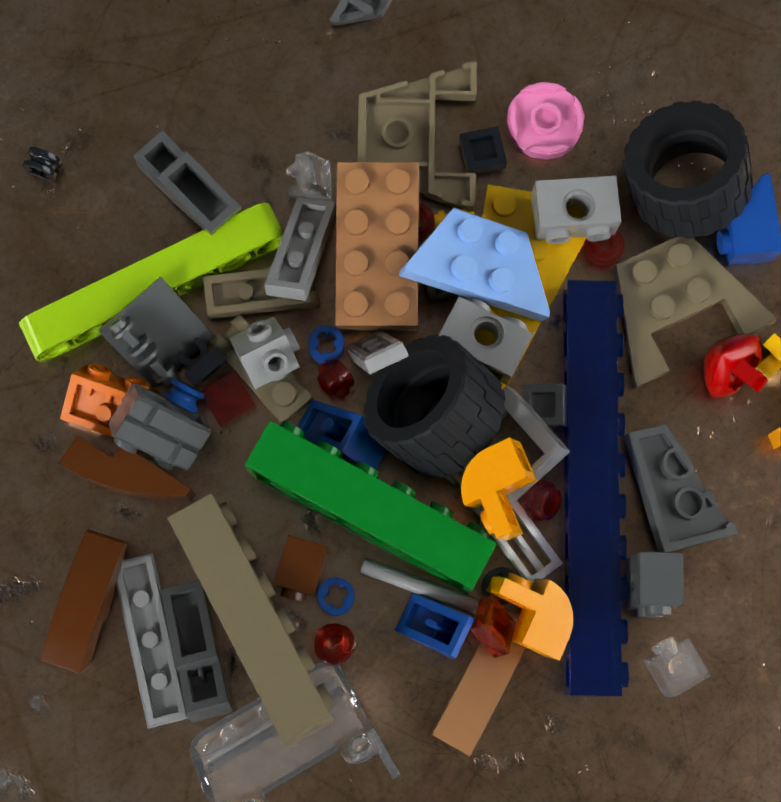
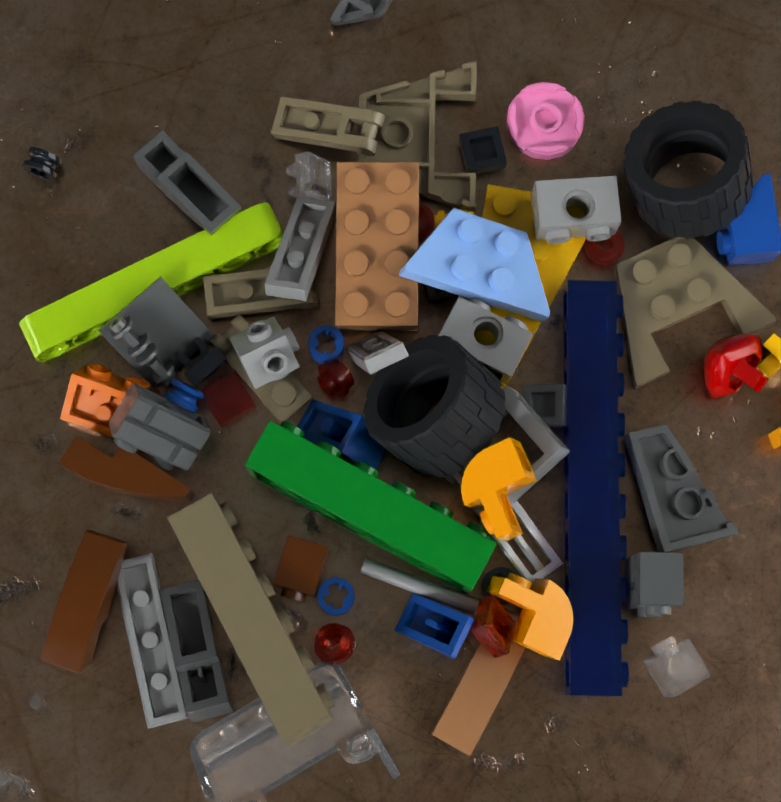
clear red plate [524,480,562,521] -> none
none -> dark tan plate [271,96,385,156]

